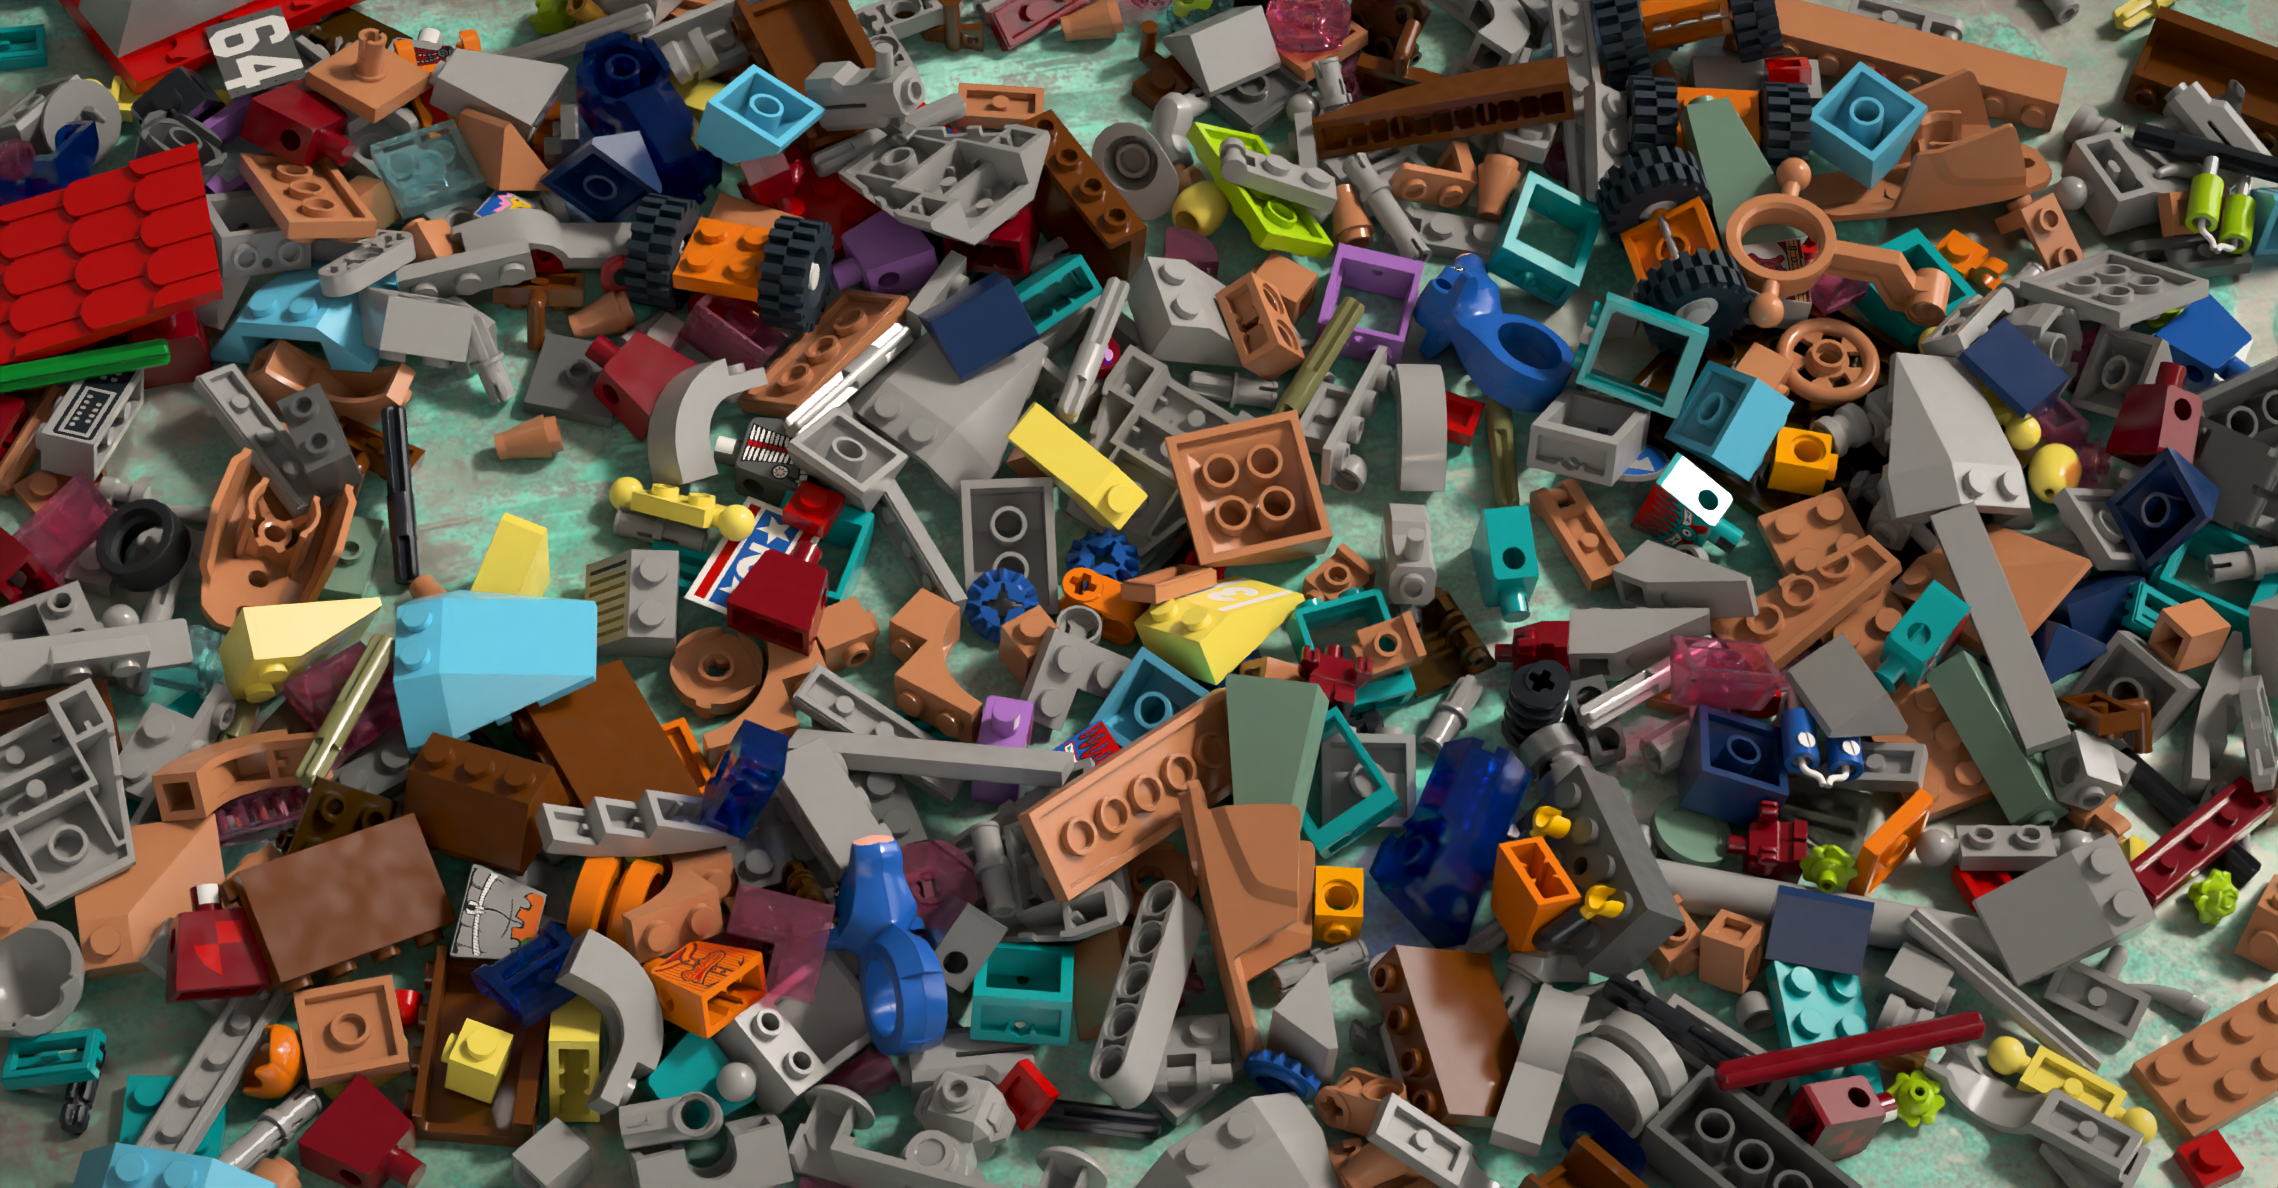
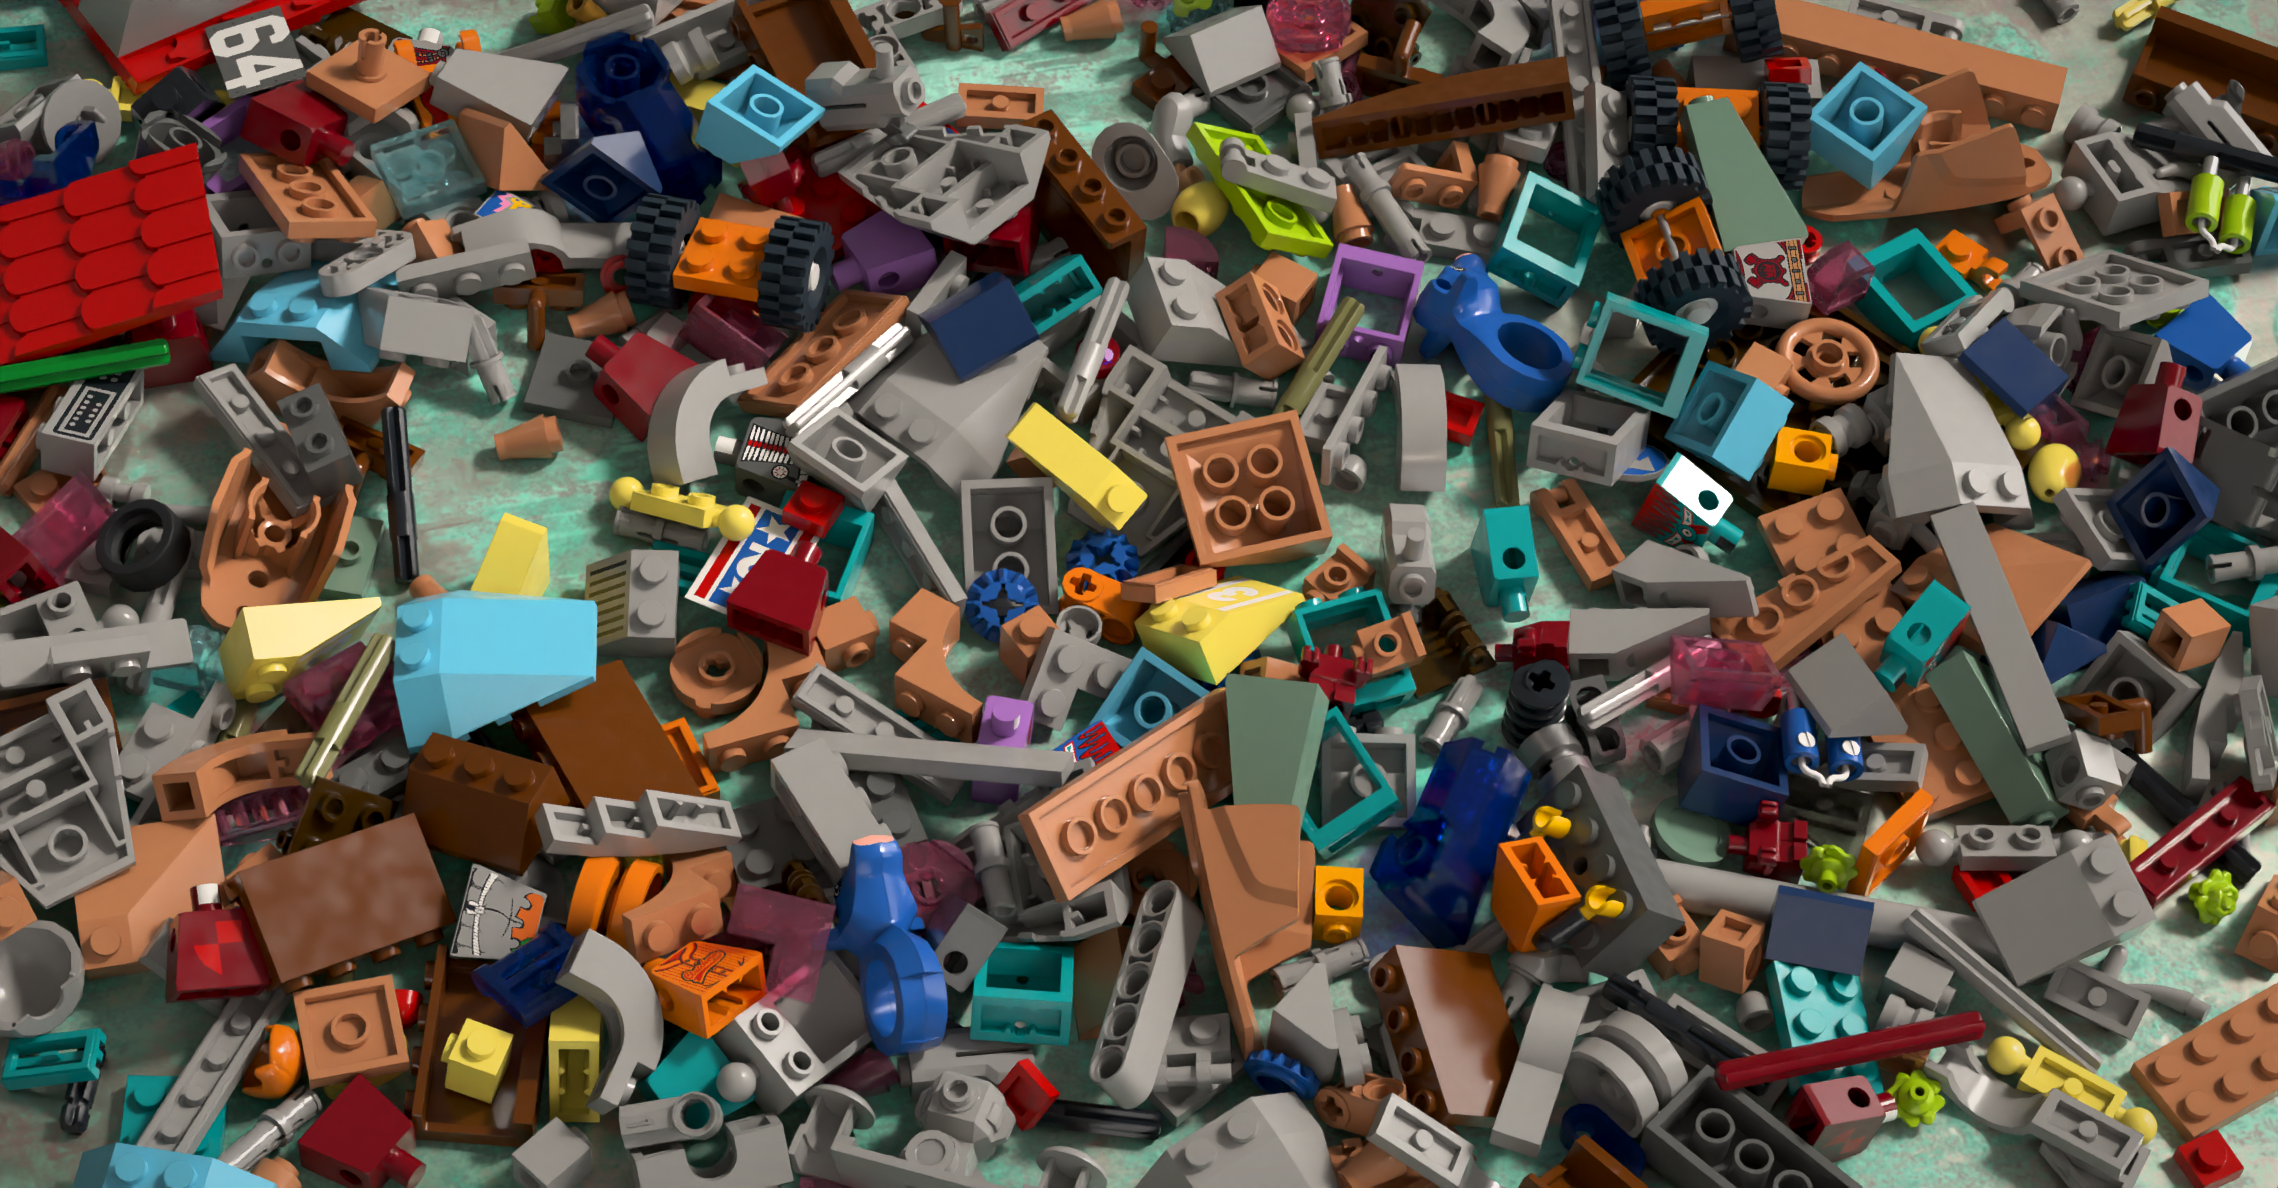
clear blue brick [700,719,789,840] -> none
nougat piece [1725,157,1951,329] -> none
none -> light grey plate [1333,1007,1373,1088]

